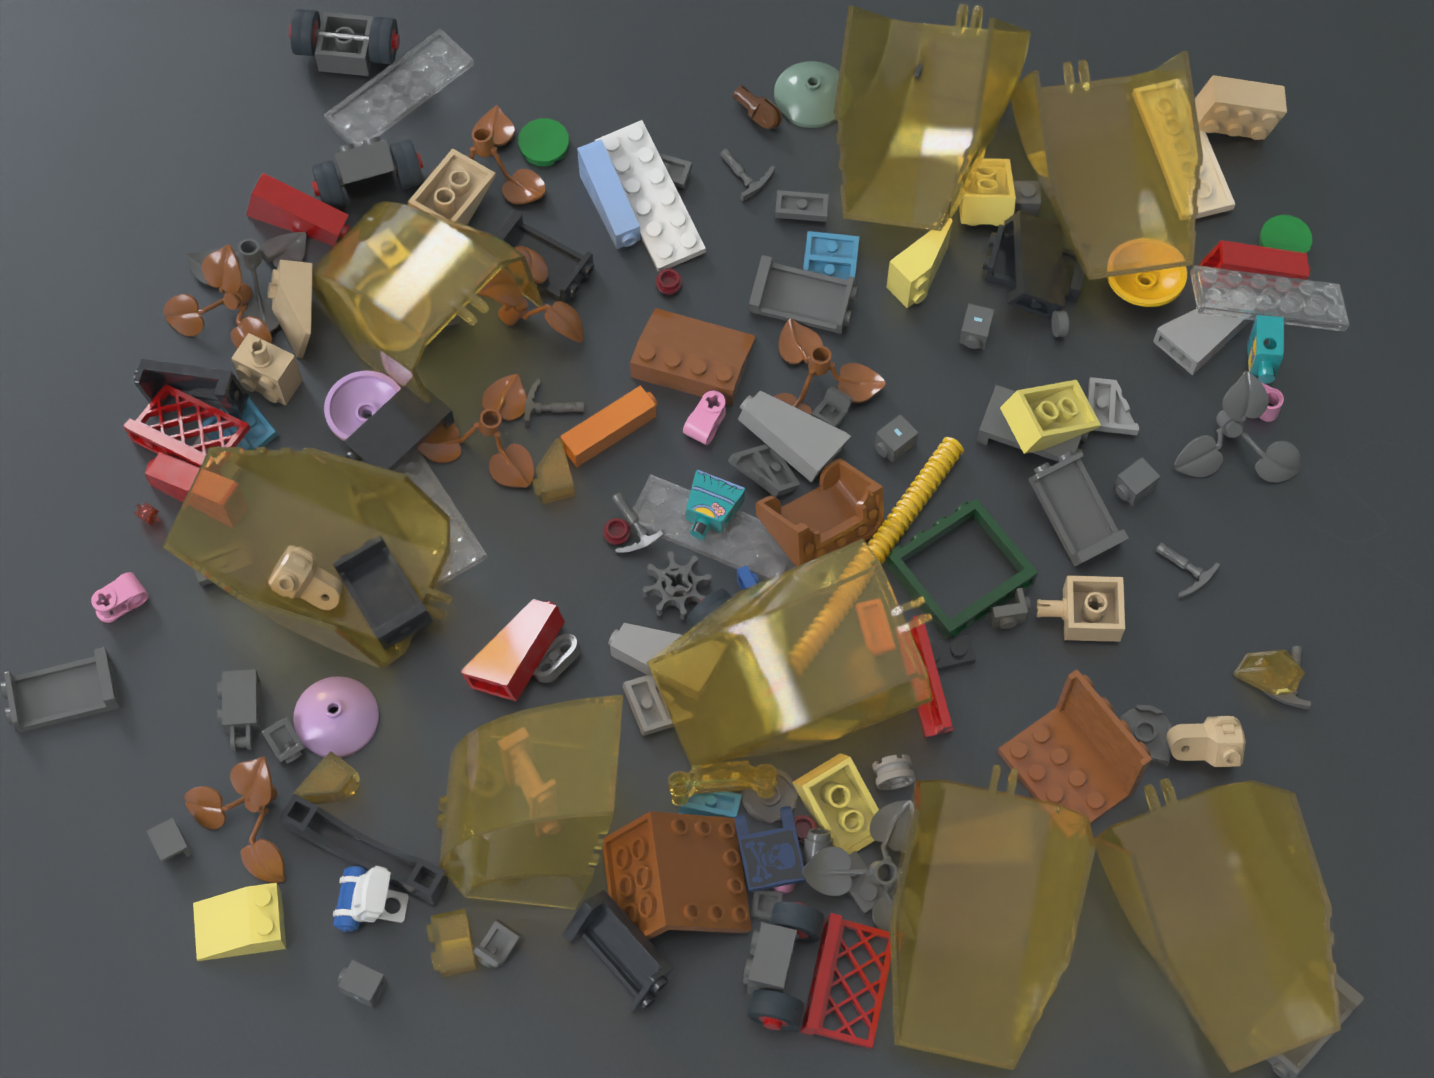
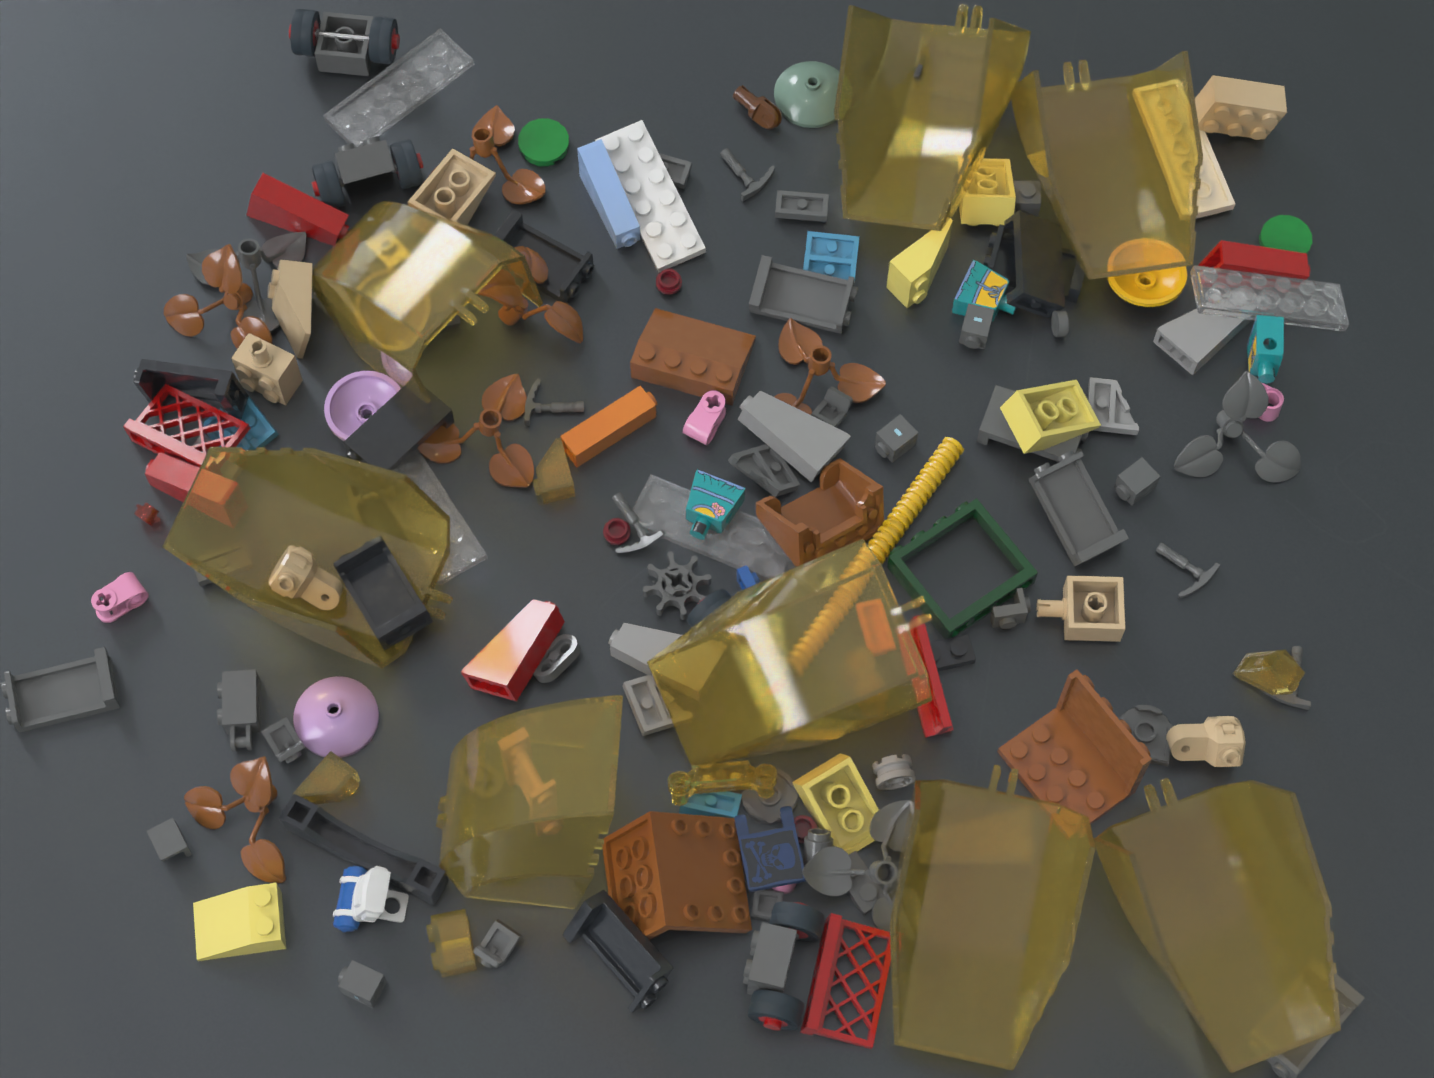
none -> torso [952,260,1017,322]

